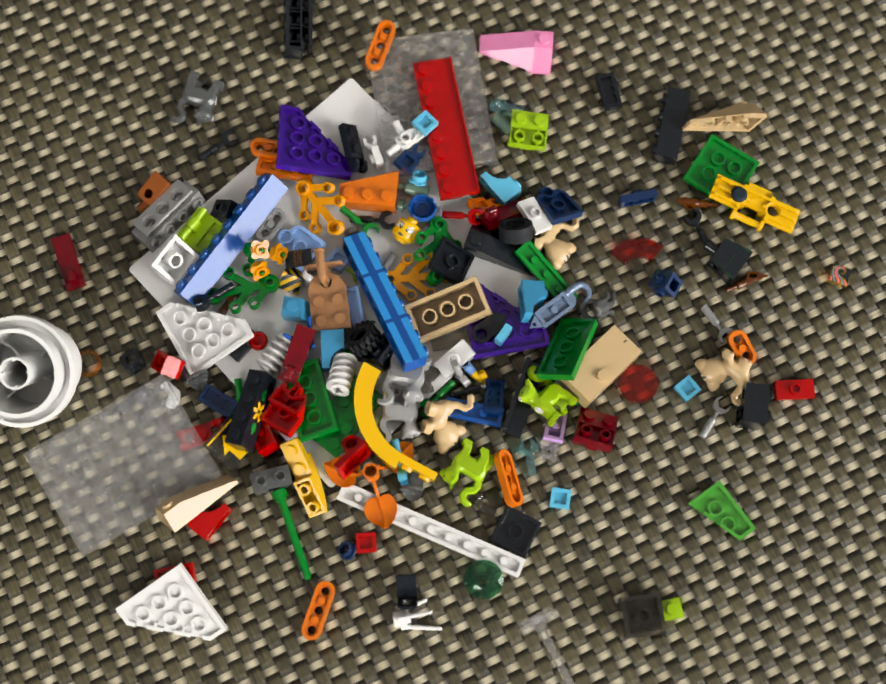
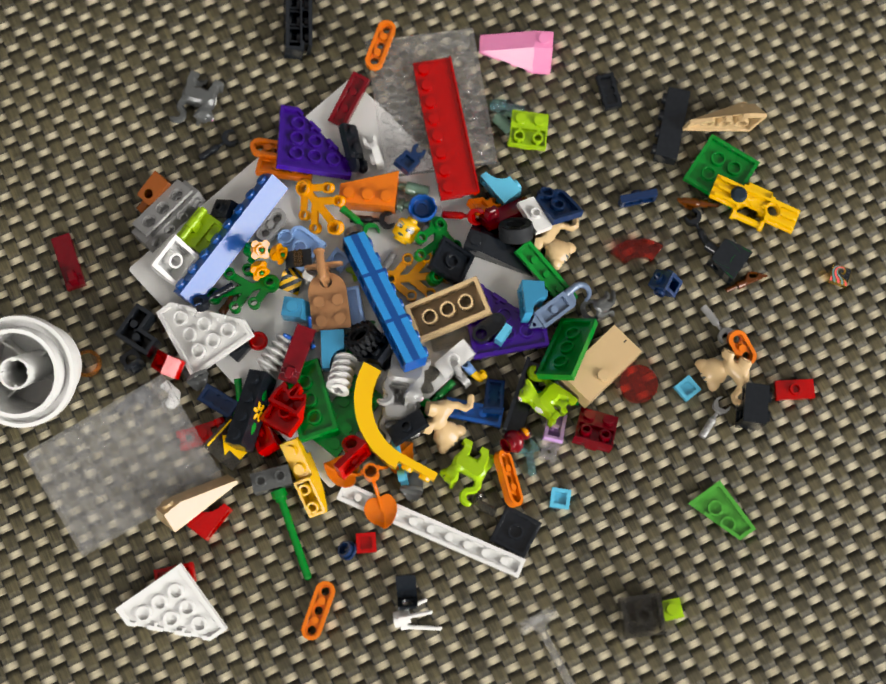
white piece [385,120,424,157] -> none
medium azure plate [408,170,429,186] -> none
medium azure tile [412,110,439,137] -> none
black hinge [449,382,487,398] -> none
clear green dish [464,560,504,599] -> none
none -> black brick [115,303,162,360]
none -> dark red hinge [328,71,371,126]
none -> black plate [386,409,430,447]
none -> dark red animal [500,427,531,453]

